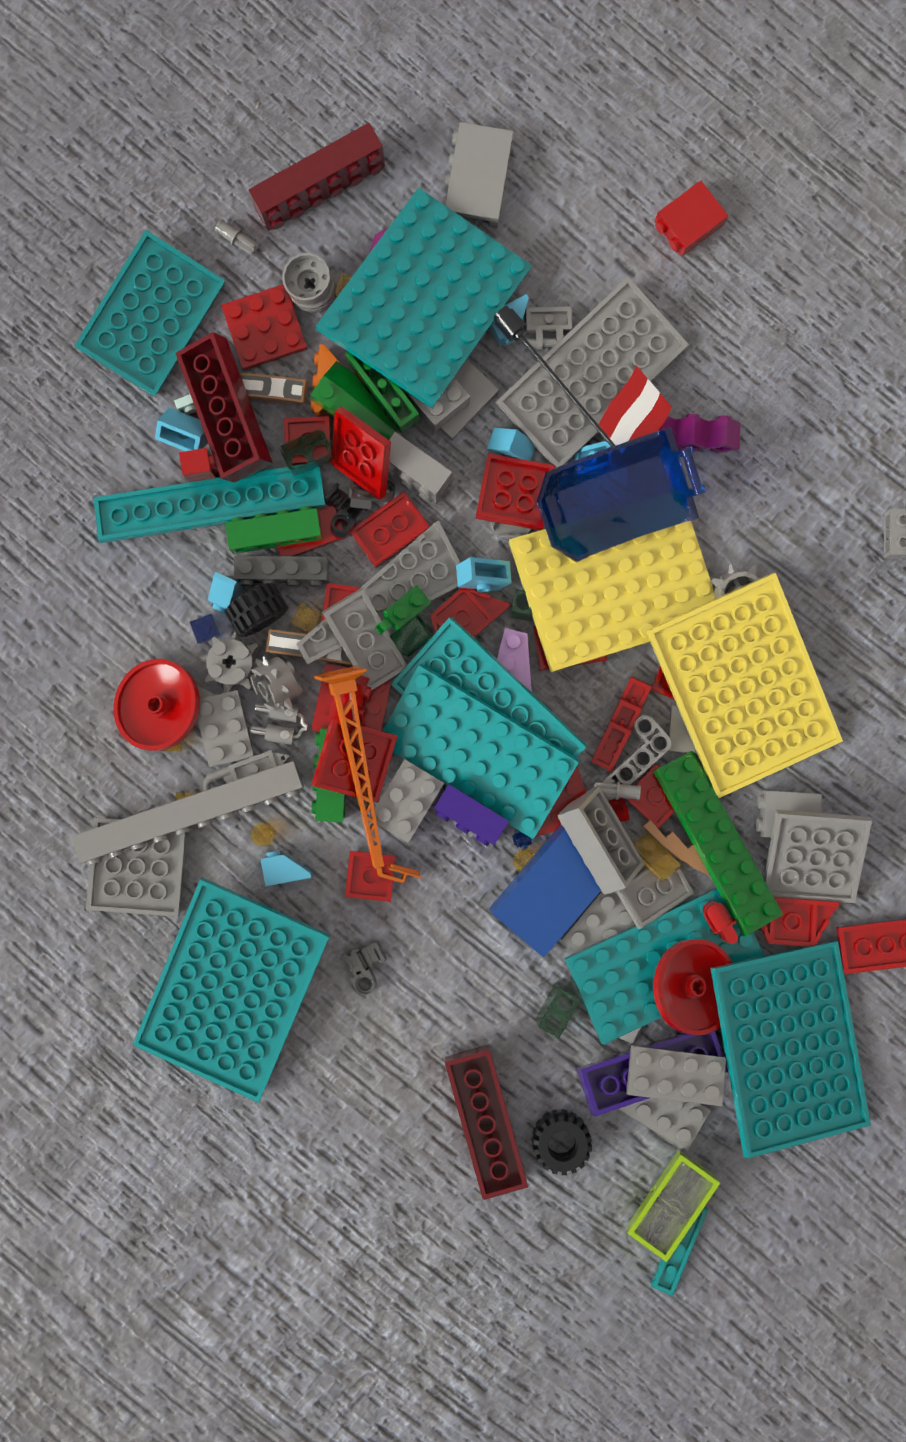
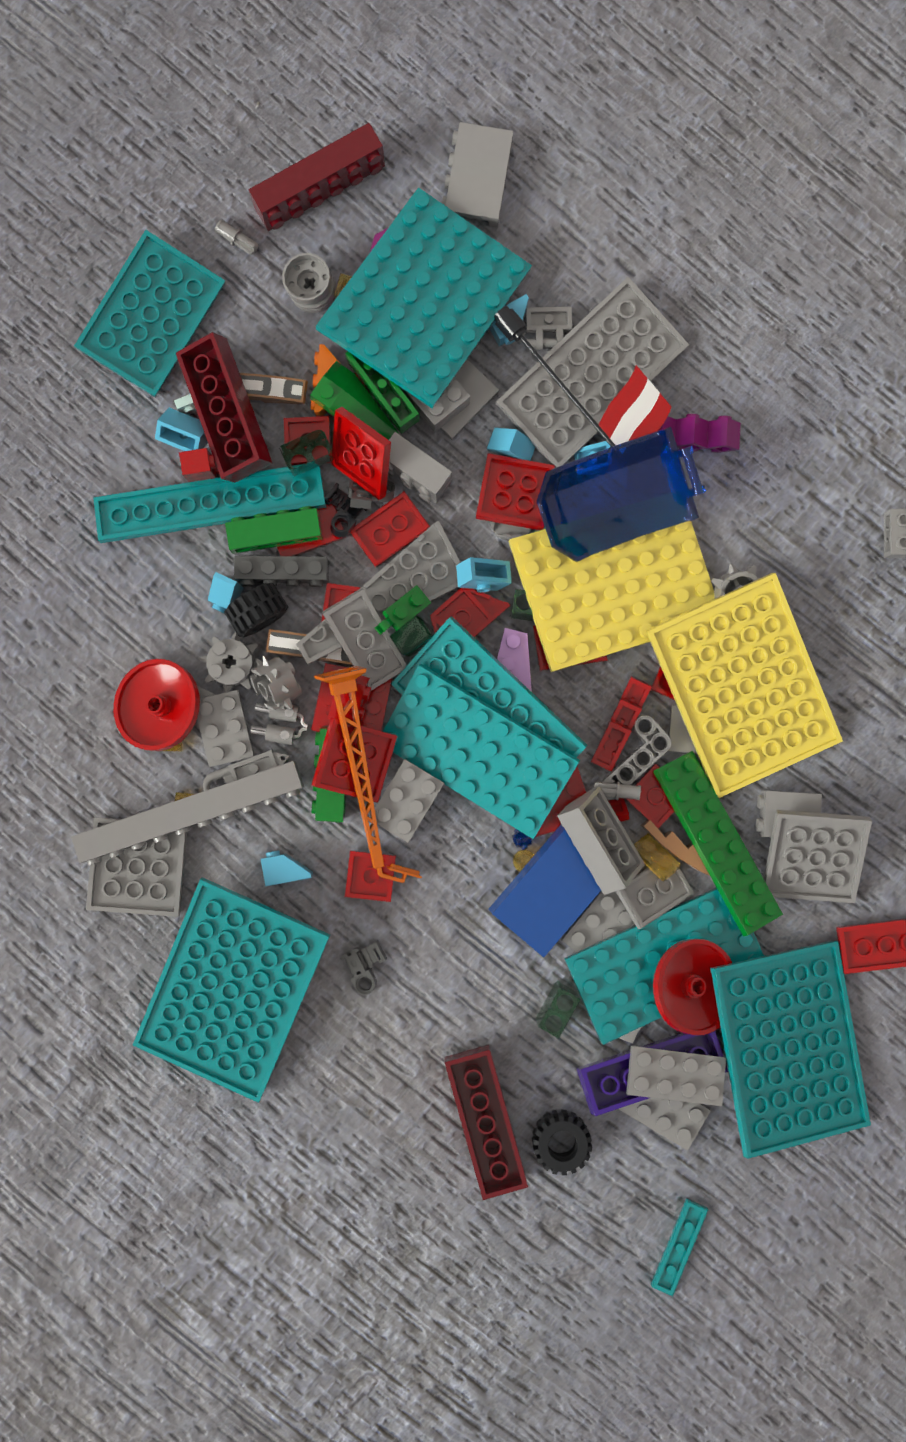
clear blue plate [190,614,220,644] -> none
red plate [221,284,308,371] -> none
clear yellow plate [251,823,274,846] -> none
clear yellow plate [291,603,322,632] -> none
dark purple brick [434,784,509,846] -> none
clear brick [626,1149,720,1262] -> none
red brick [654,180,728,257] -> none
red arm [702,901,738,944] -> none
red wing [761,897,839,946] -> none

